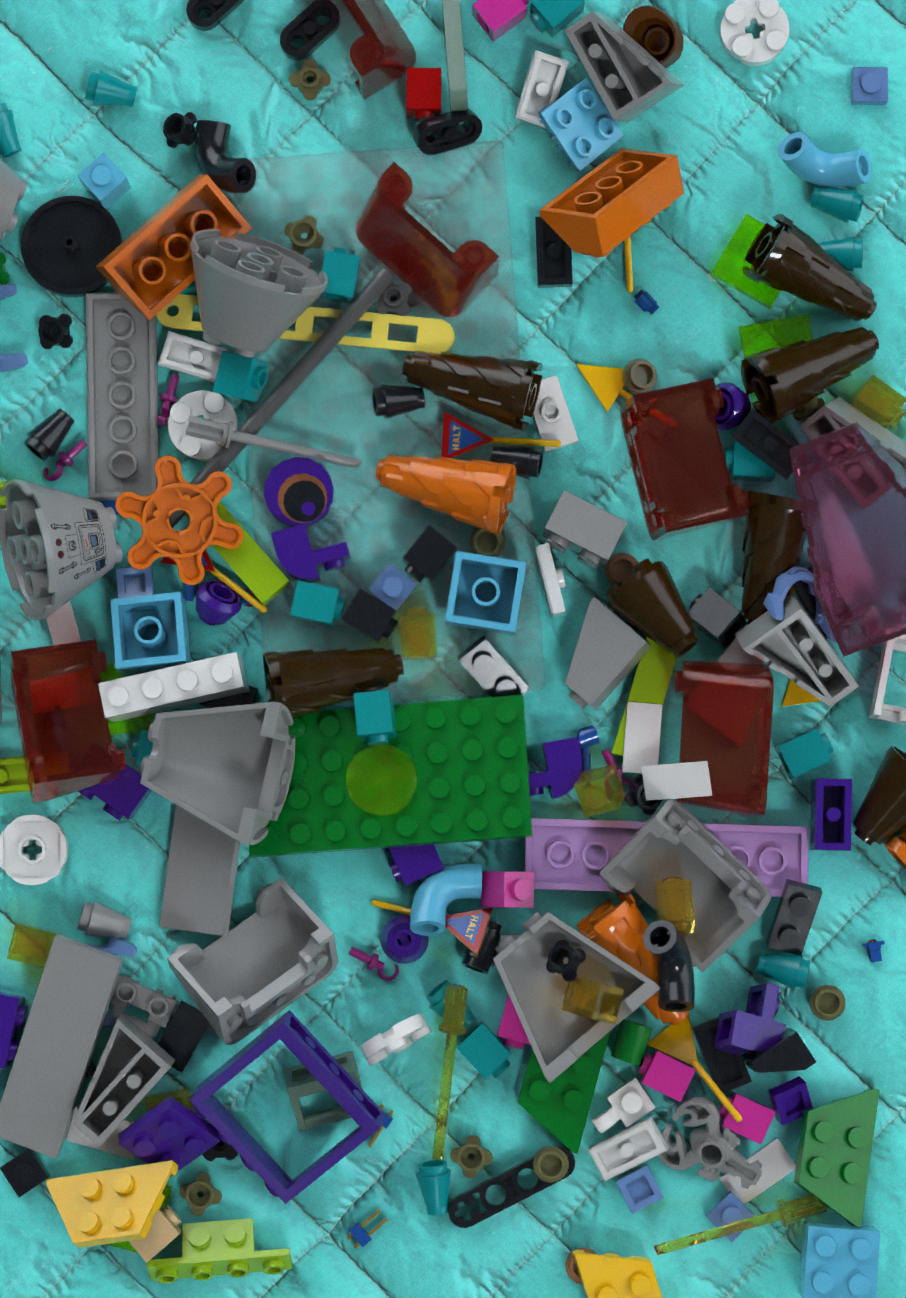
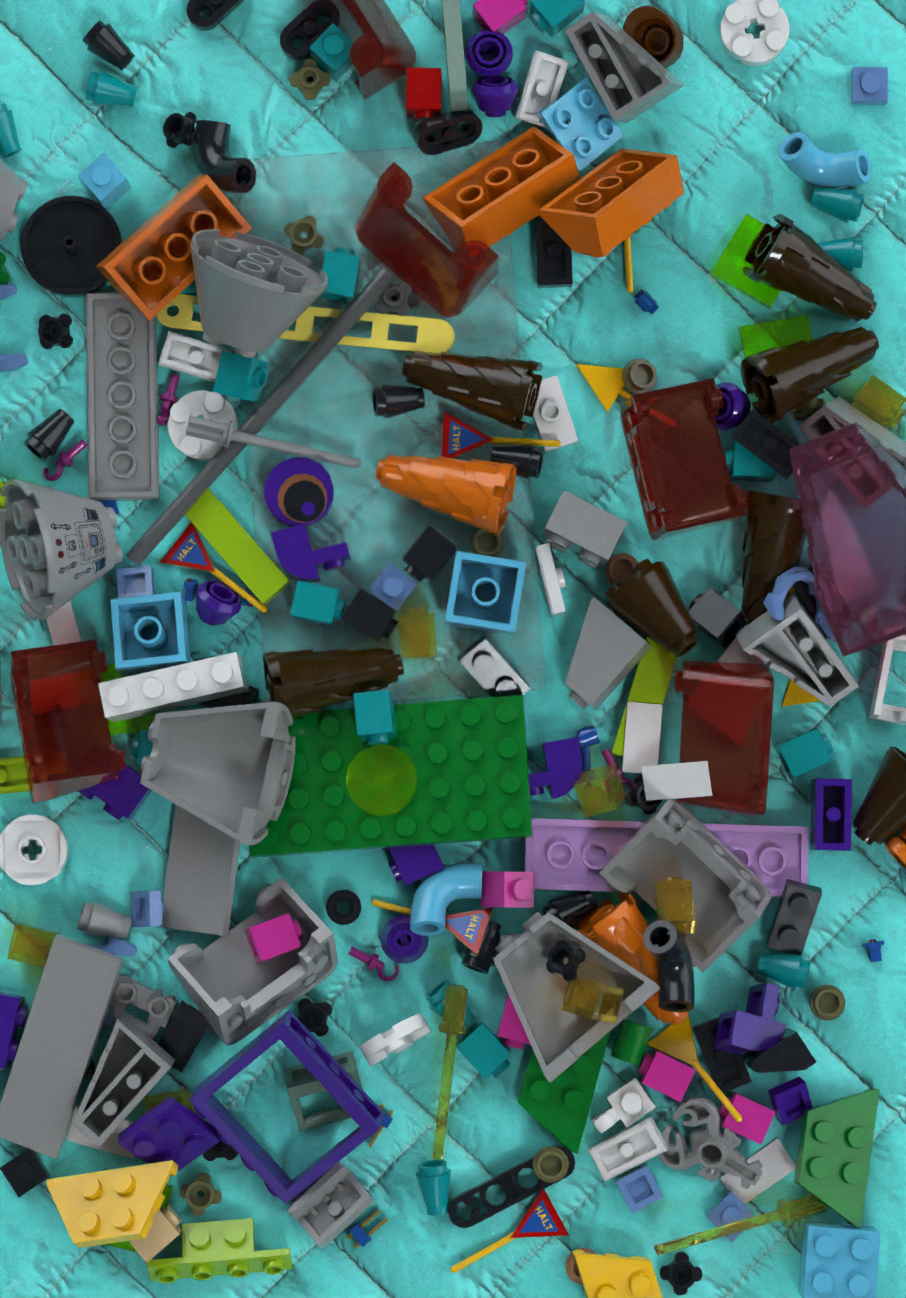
orange plate [115,456,244,585] -> none
olive plate [450,1135,493,1178] -> none
none -> black cone [83,20,135,71]
none -> medium blue plate [130,890,164,927]
none -> dark pink brick [245,913,303,965]
none -> light grey bracket [287,1162,375,1249]
none -> black plate [297,998,332,1037]
none -> teal brick [309,23,360,82]
none -> black plate [326,889,361,925]
none -> orange slope [423,126,580,259]
none -> piece [450,1189,569,1273]
none -> dark purple cone [466,30,513,77]
none -> dark purple cone [471,75,518,117]
none -> black cone [542,891,597,927]
none -> black plate [659,1252,702,1295]

